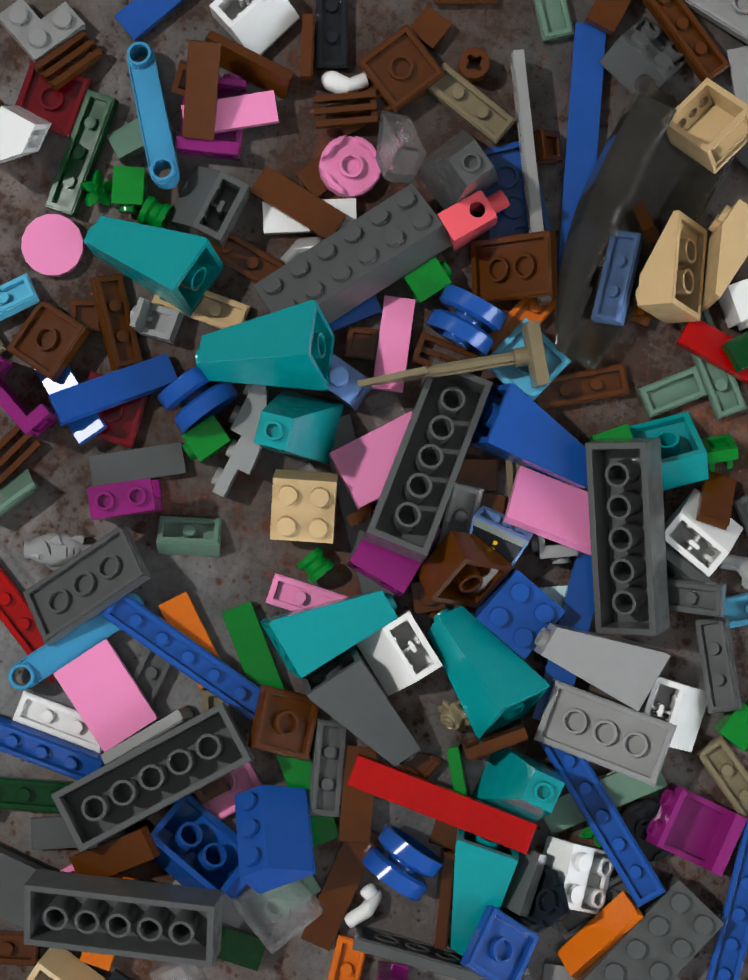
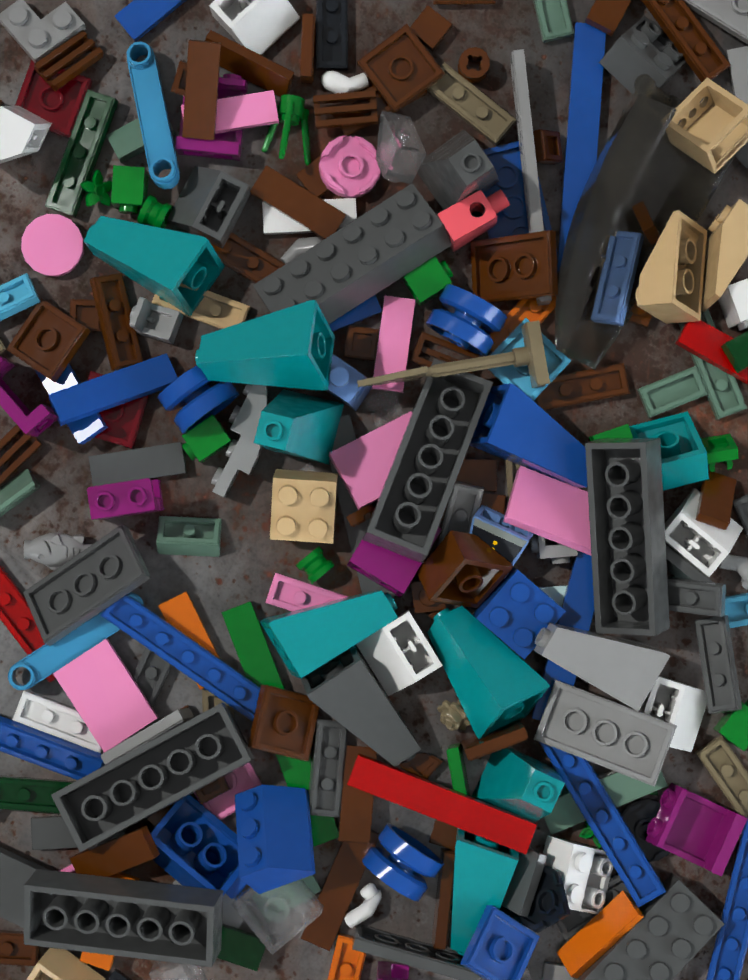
none -> green plant [262,94,311,166]

